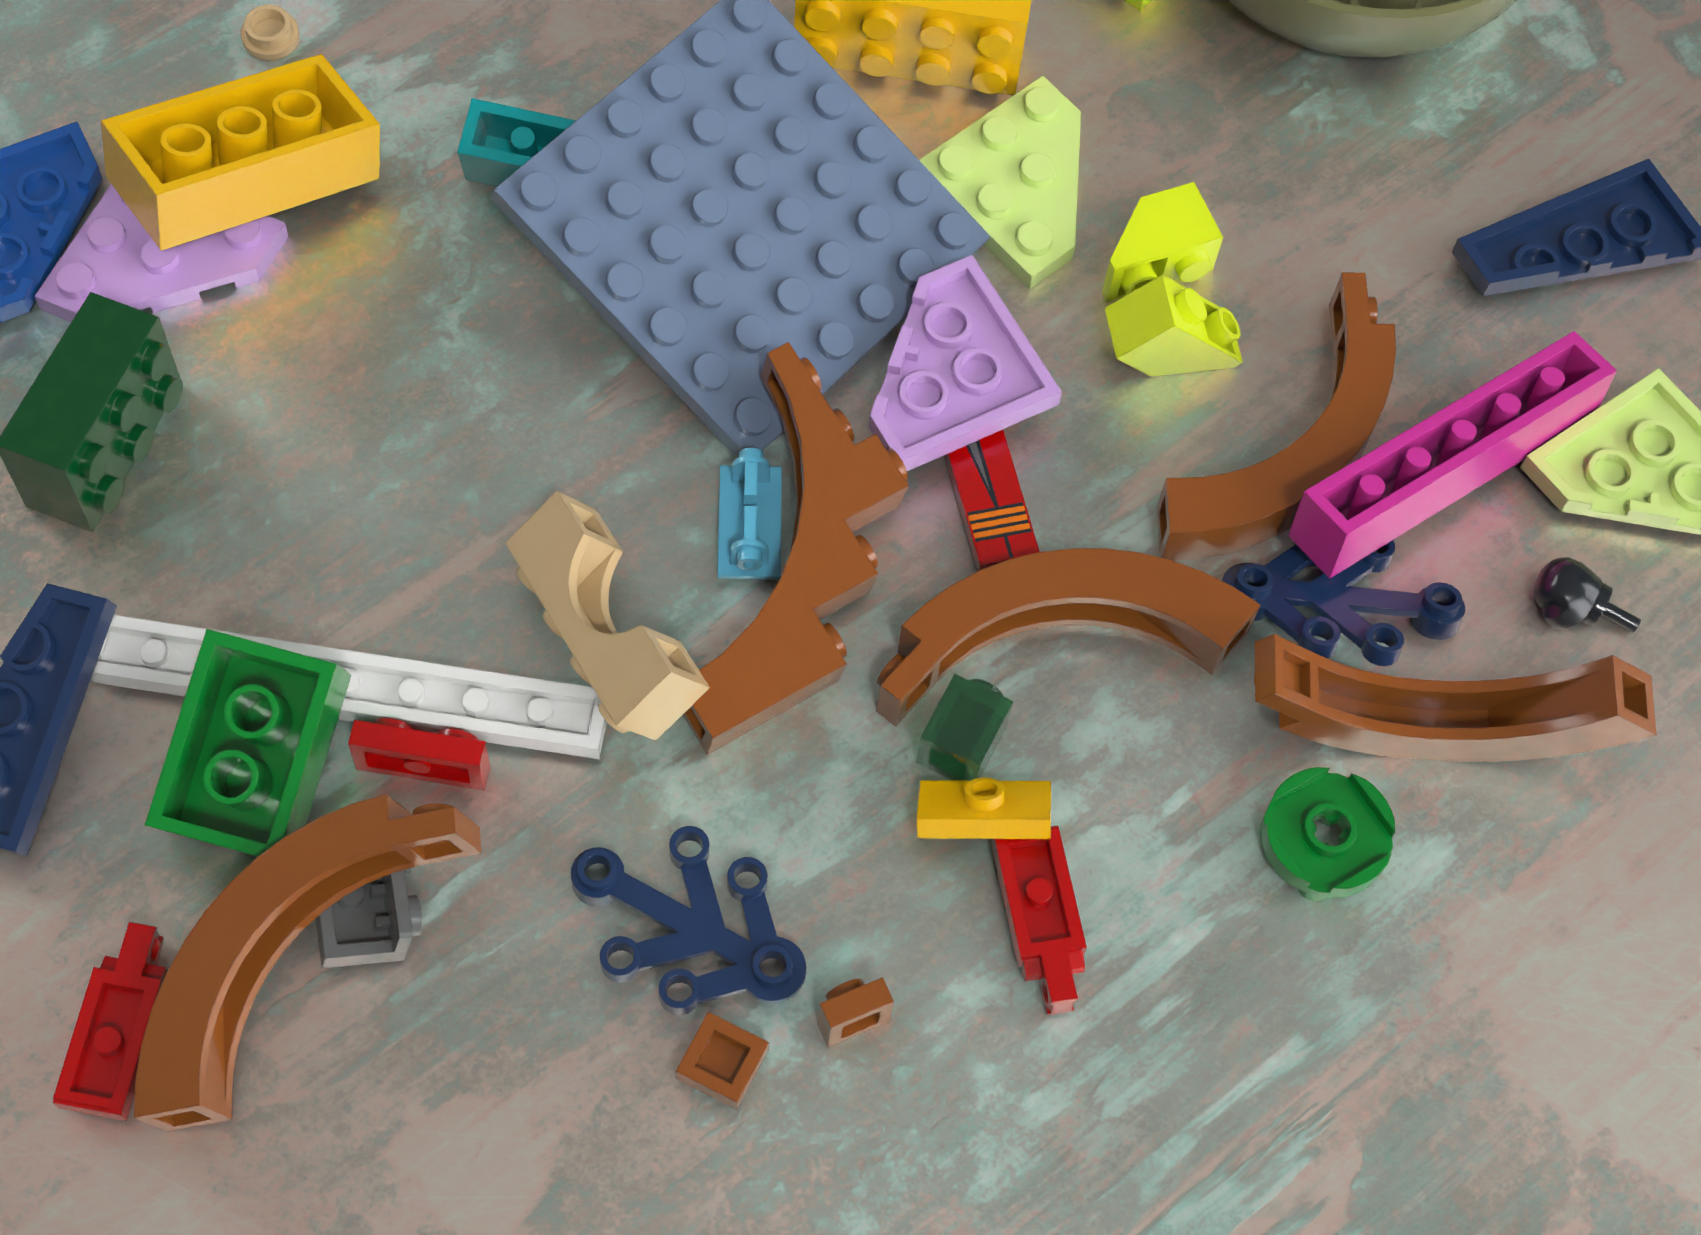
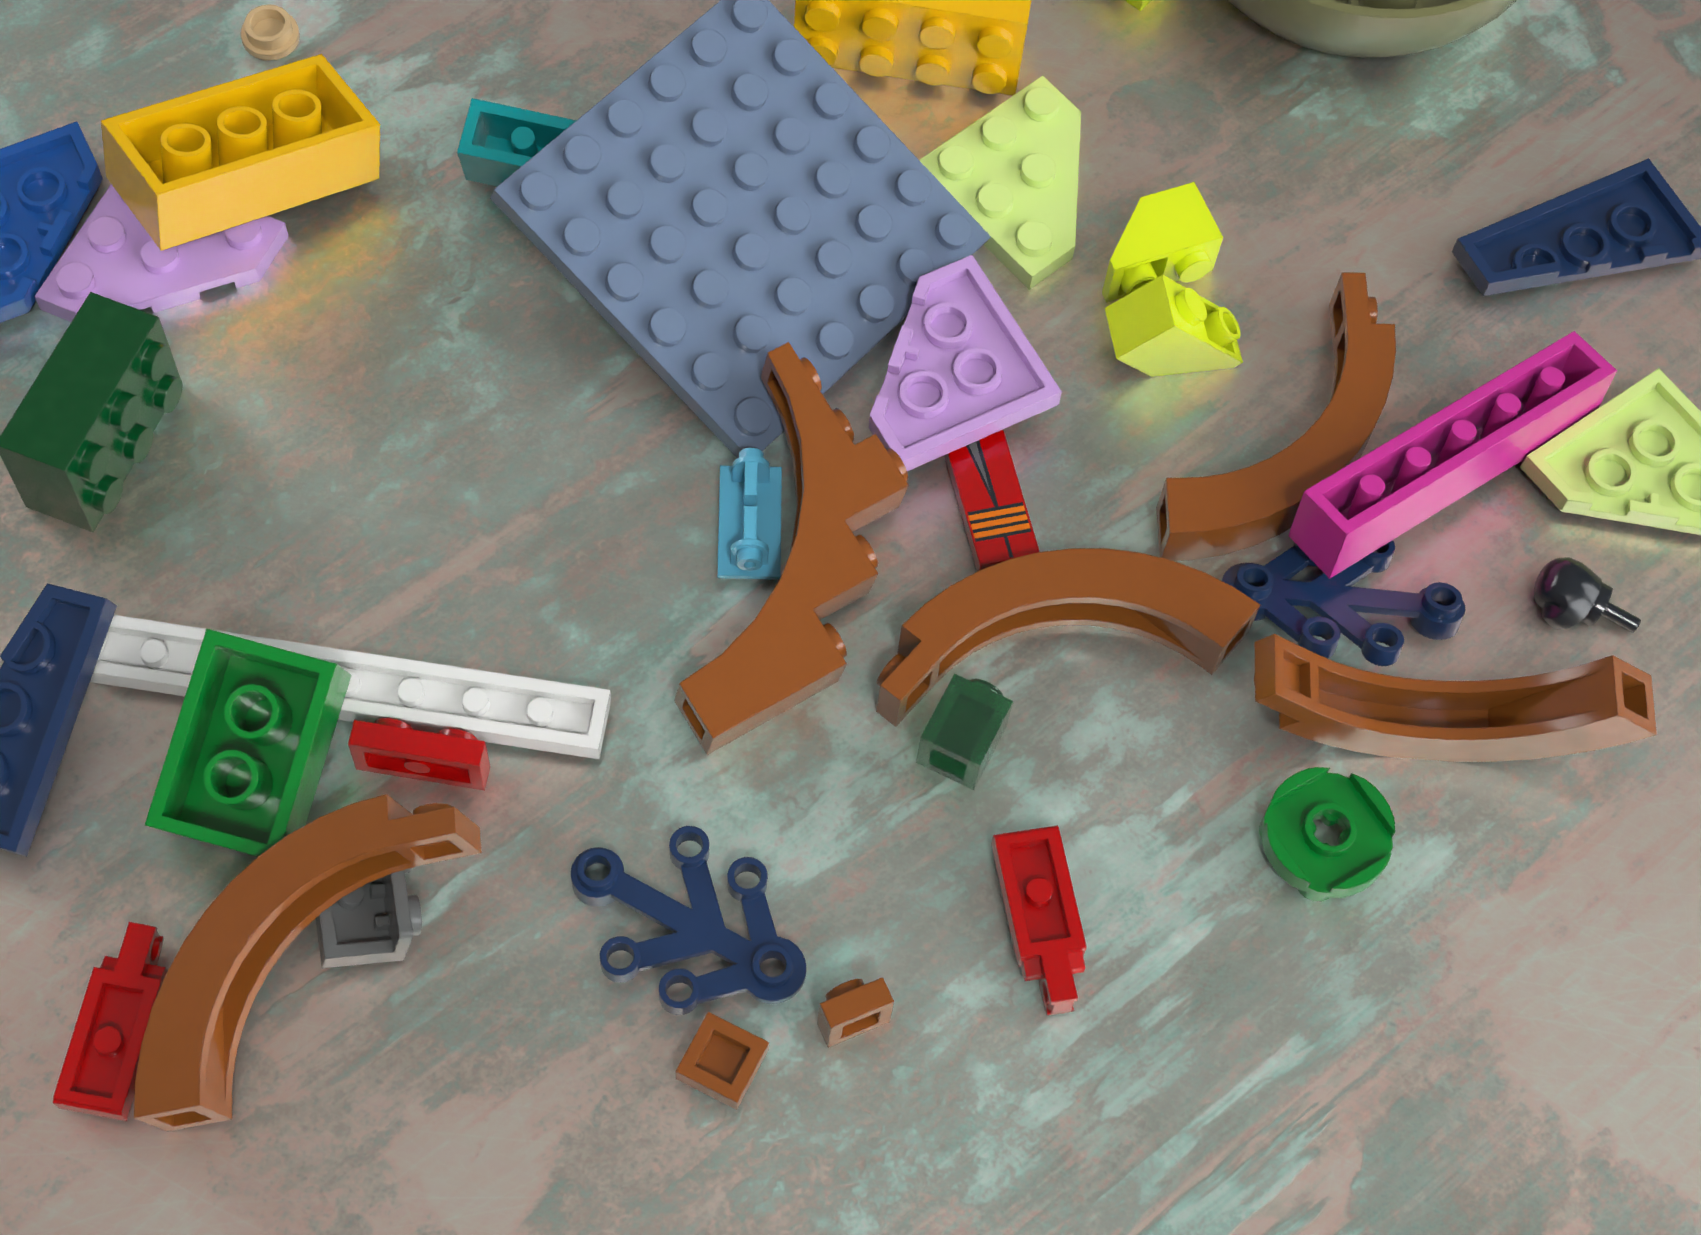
tan arch [506,491,710,740] -> none
yellow plate [917,777,1052,839] -> none

